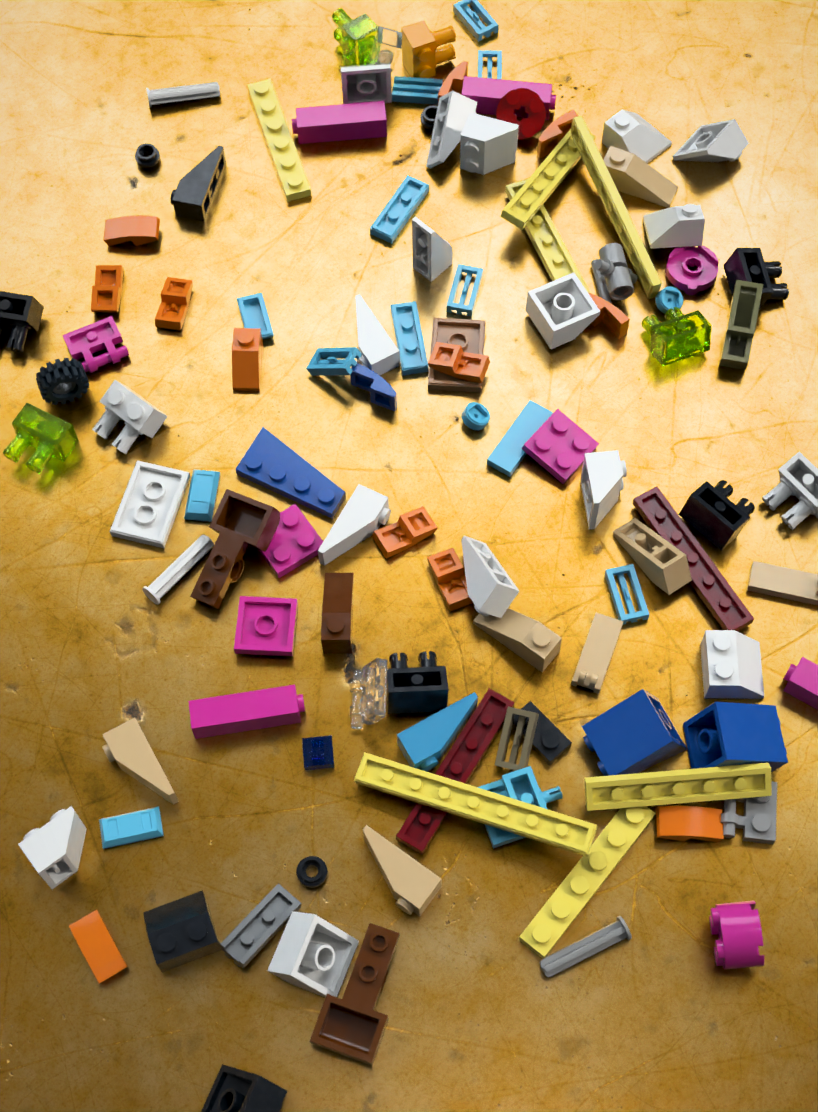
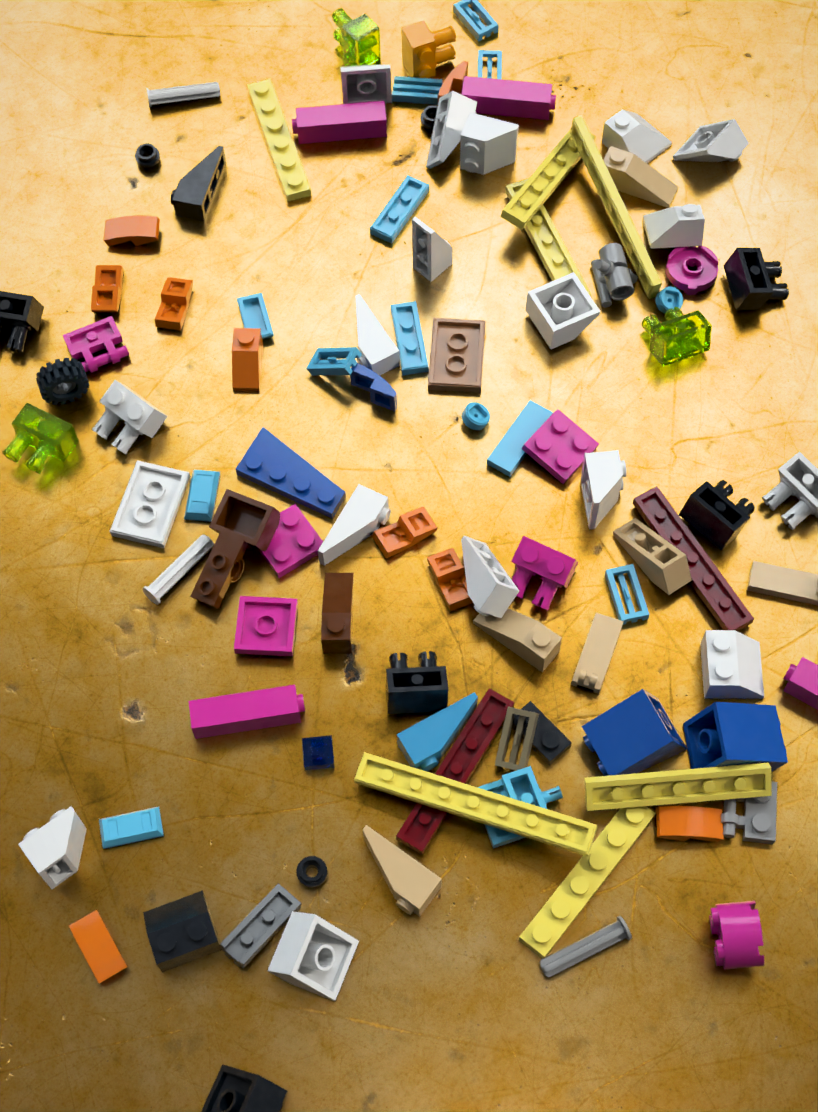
tan slope [102,718,179,805] -> none
reddish brown plate [310,923,400,1065] -> none
clear plate [349,658,387,729] -> none
clear slope [366,26,402,72] -> none
orange slope [428,342,490,383] -> none
medium azure tile [446,264,483,317] -> none
red plate [496,88,546,139] -> none
orange slope [537,109,578,159] -> none
orange slope [588,293,630,339] -> none
olive slope [719,280,763,370] -> none
none -> dark pink brick [511,536,579,610]

